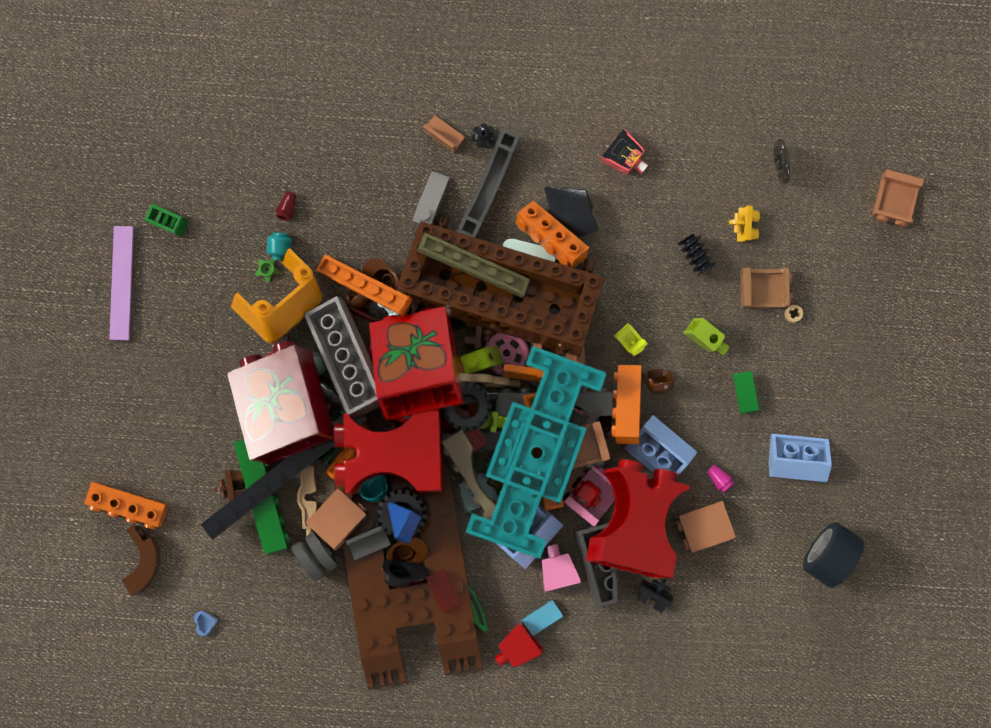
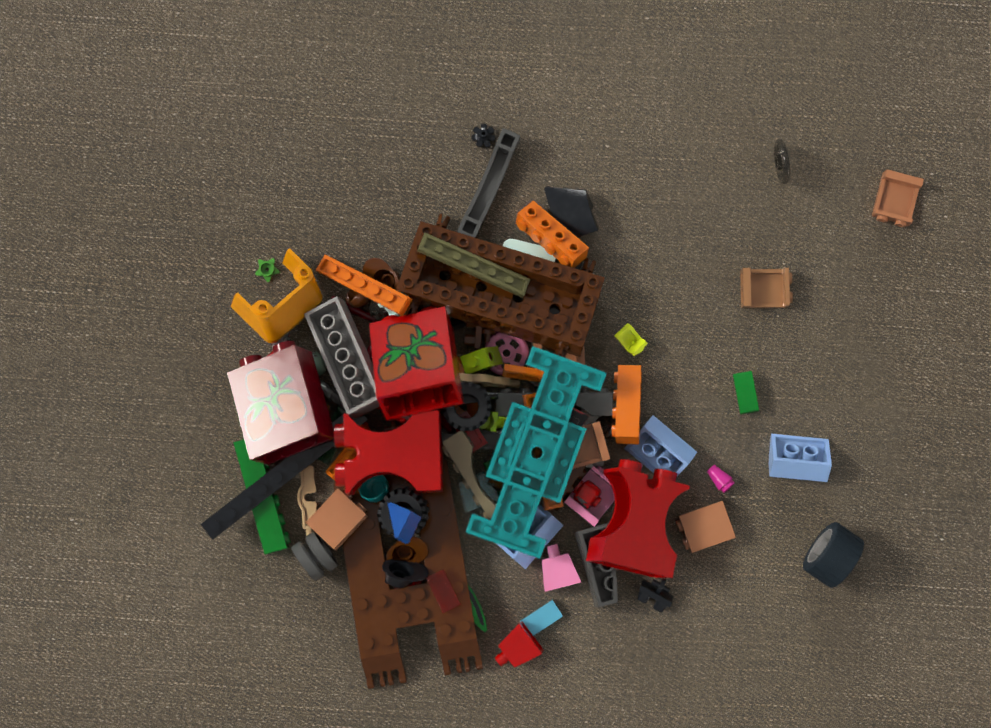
orange brick [84,482,169,530] -> none
lavender tile [109,226,134,341] -> none
reddish brown arch [122,525,160,596] -> none
green slope [144,203,188,237] -> none
medium blue tile [194,611,219,636] -> none
reddish brown hips [214,470,246,502] -> none
teal head [266,232,292,260] -> none
dark red cone [275,191,297,221] -> none
dark grey panel [346,526,392,561] -> none
light grey slope [412,171,450,226] -> none
nougat panel [423,115,465,153] -> none
torso [600,128,648,175] -> none
reddish brown hair [645,369,675,394] -> none
black piece [678,233,717,276] -> none
lime torso [683,318,729,355] -> none
yellow hips [729,206,760,242] -> none
tan bush [784,305,803,323] -> none

